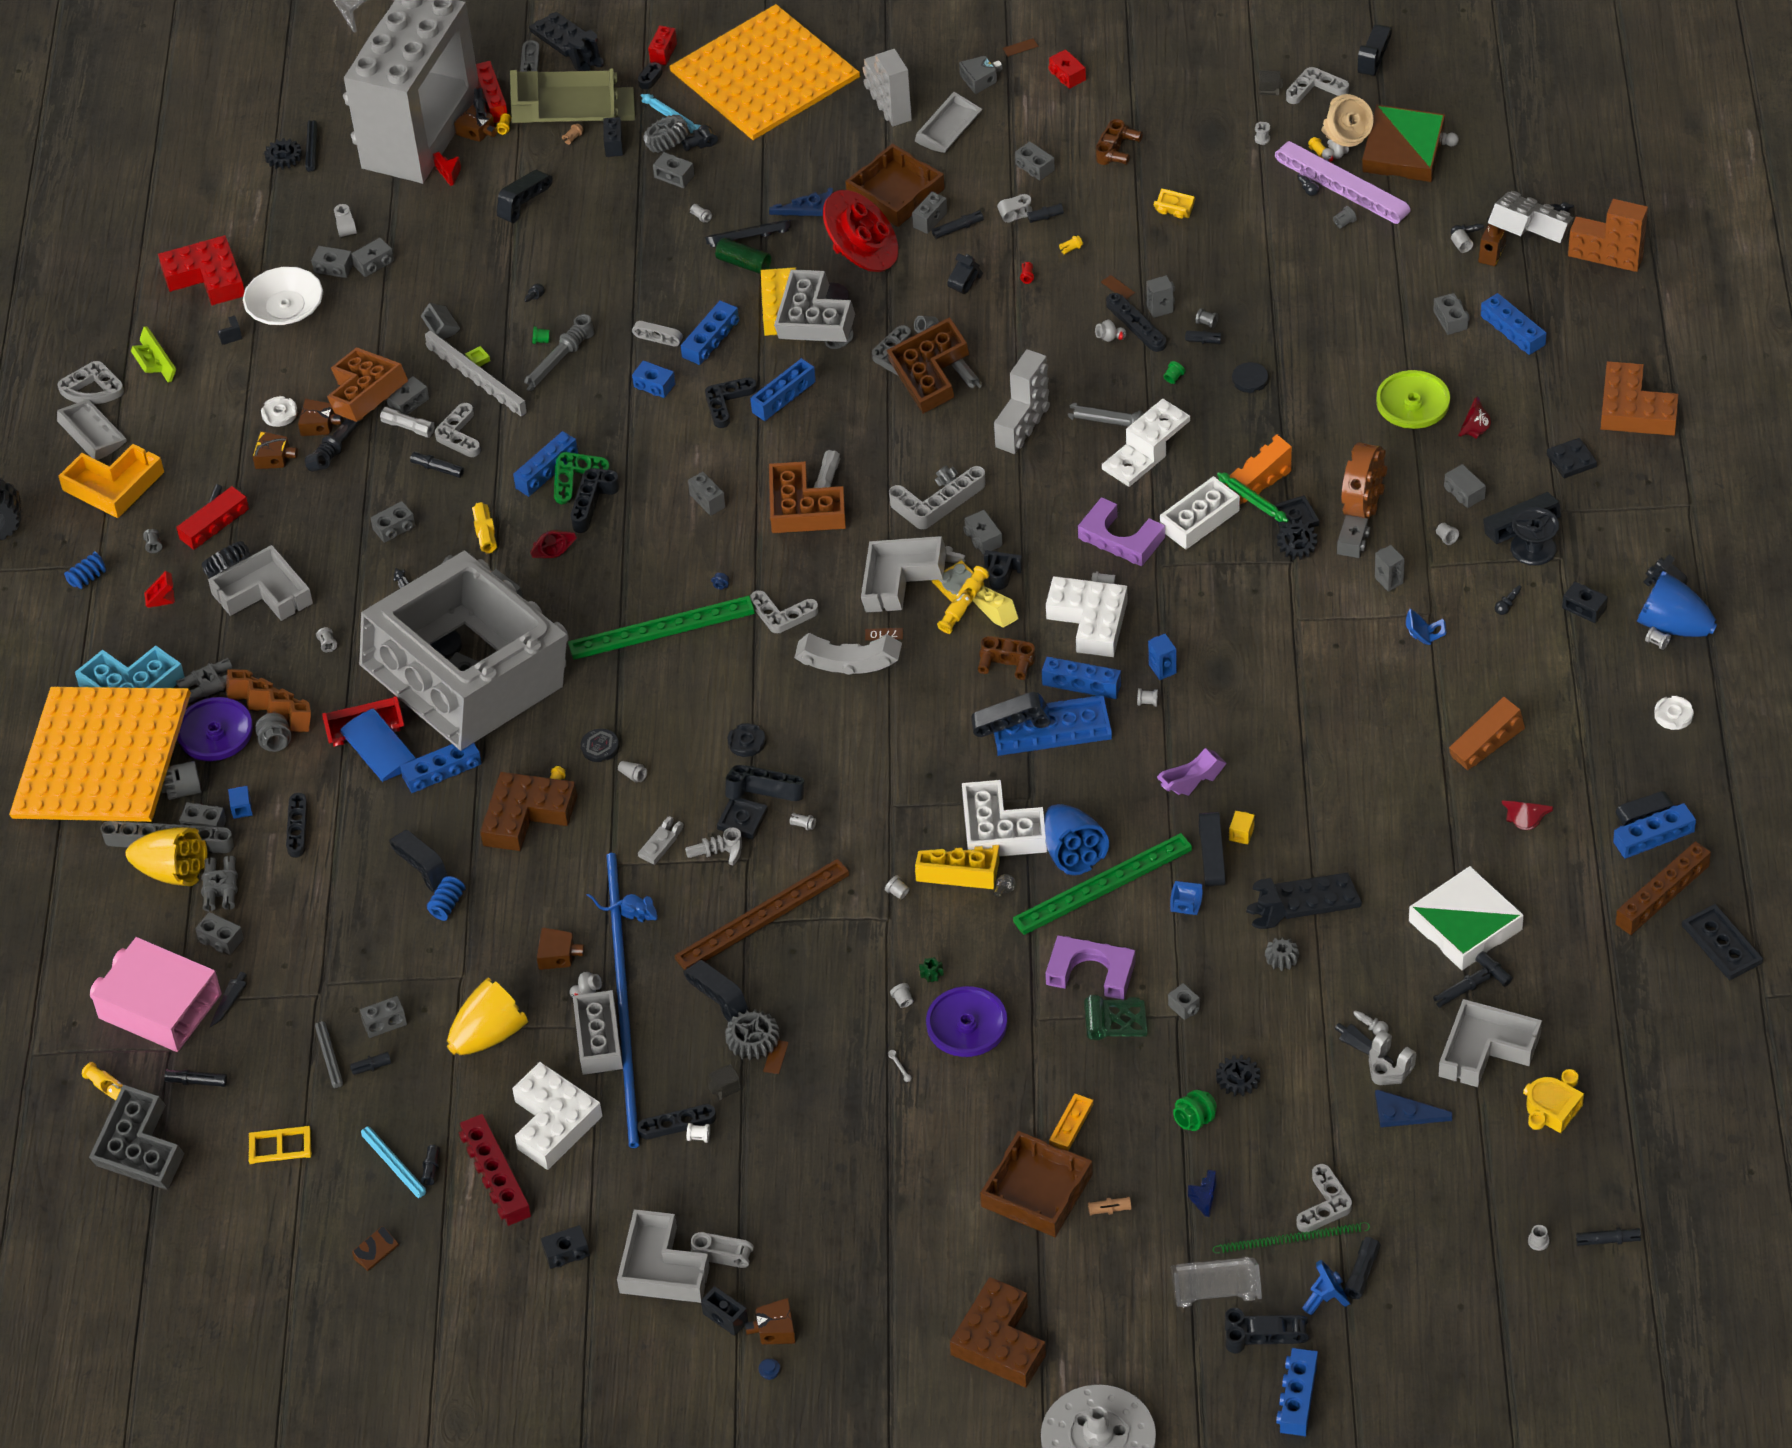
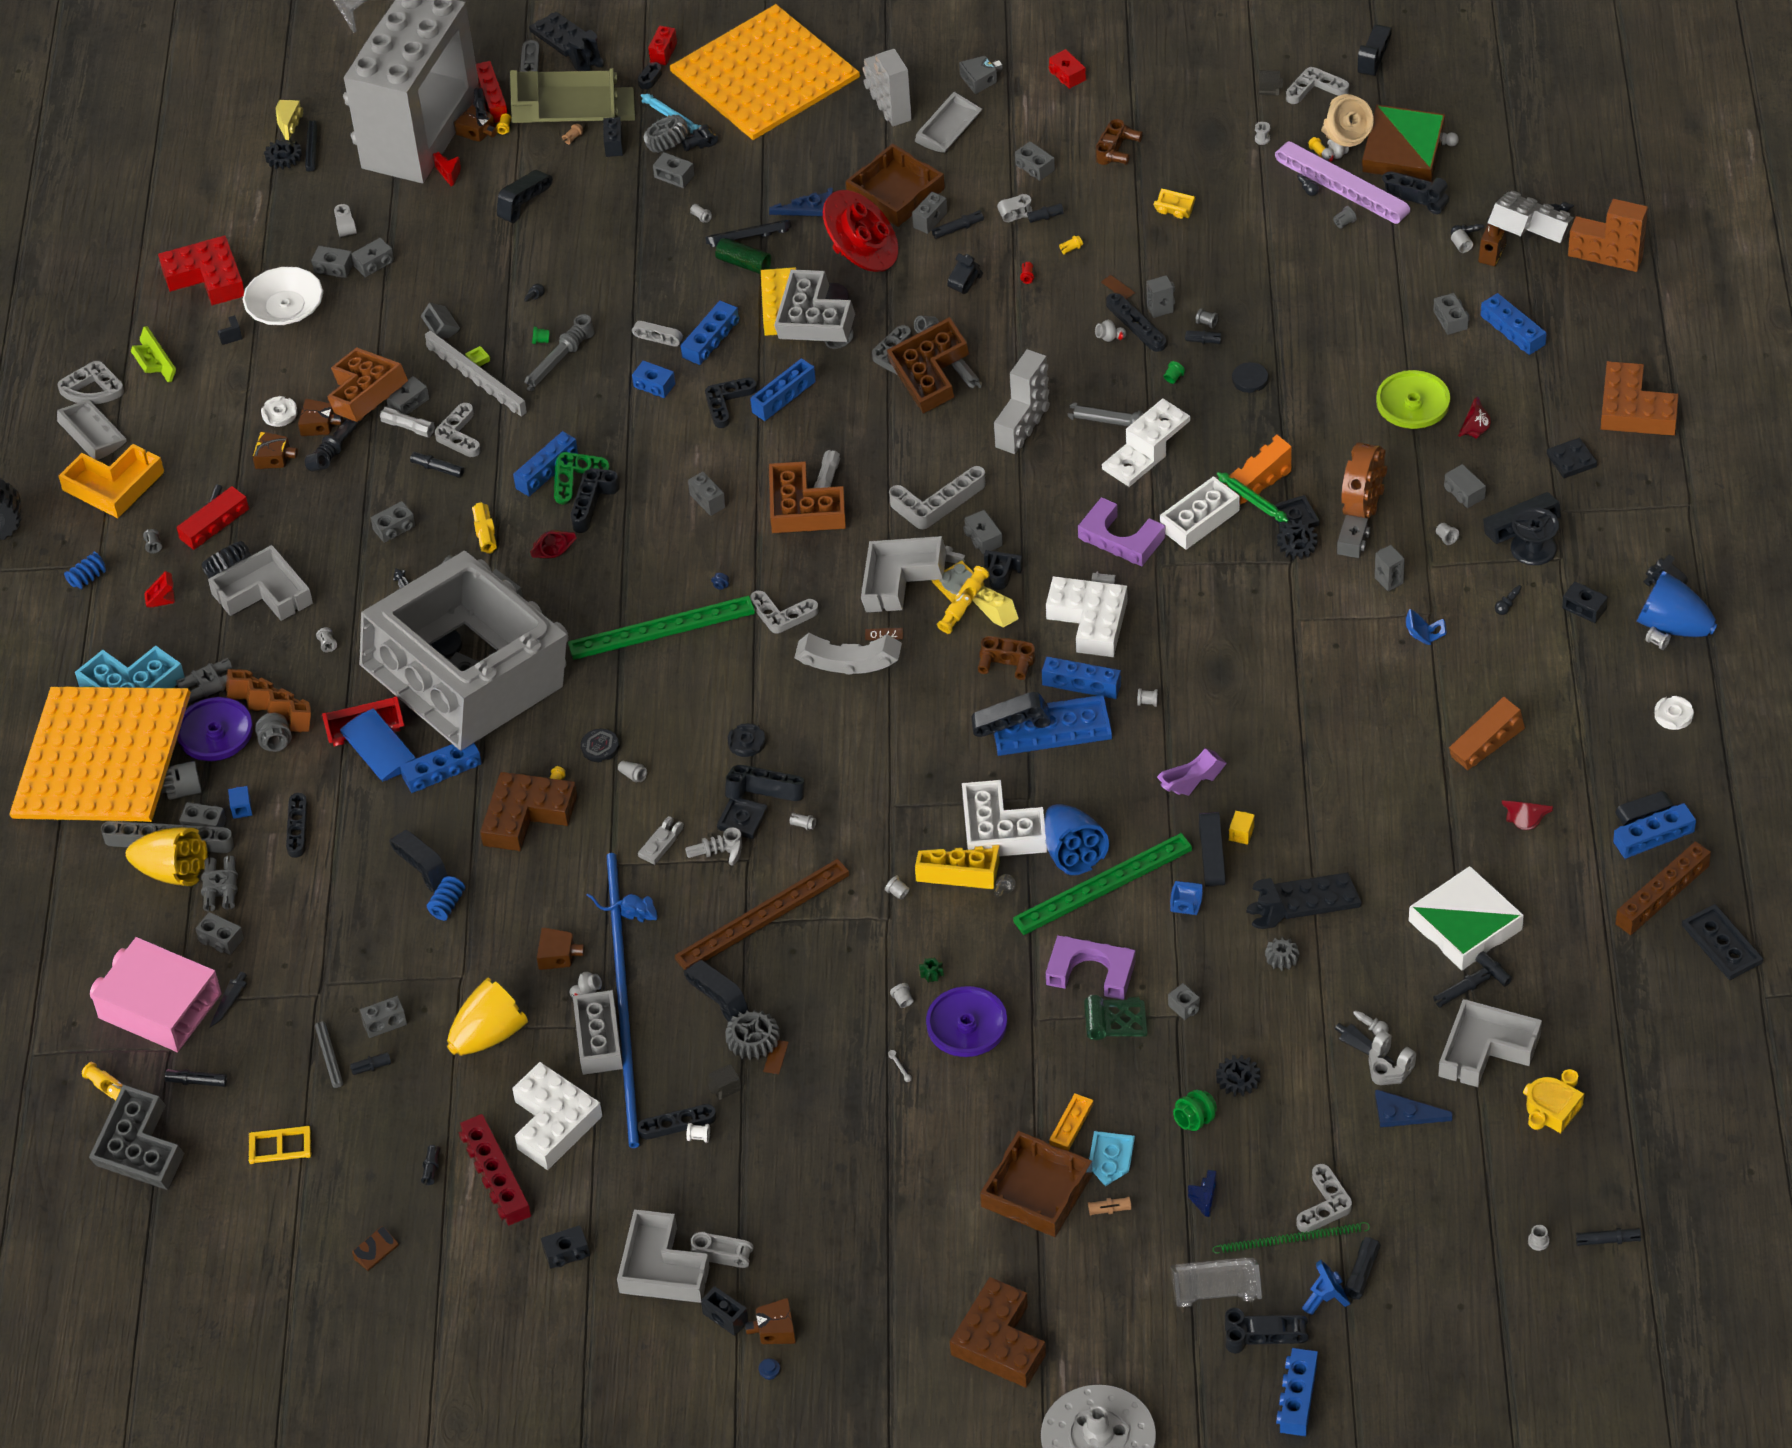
medium azure axle [361,1126,426,1198] -> none
dark grey gear [935,465,958,487] -> none
reddish brown sticker [1002,38,1039,56] -> none
blue brick [1148,634,1176,680] -> none
none -> light yellow slope [276,100,303,140]
none -> medium azure tile [1089,1131,1135,1186]
none -> black piece [1382,172,1449,214]

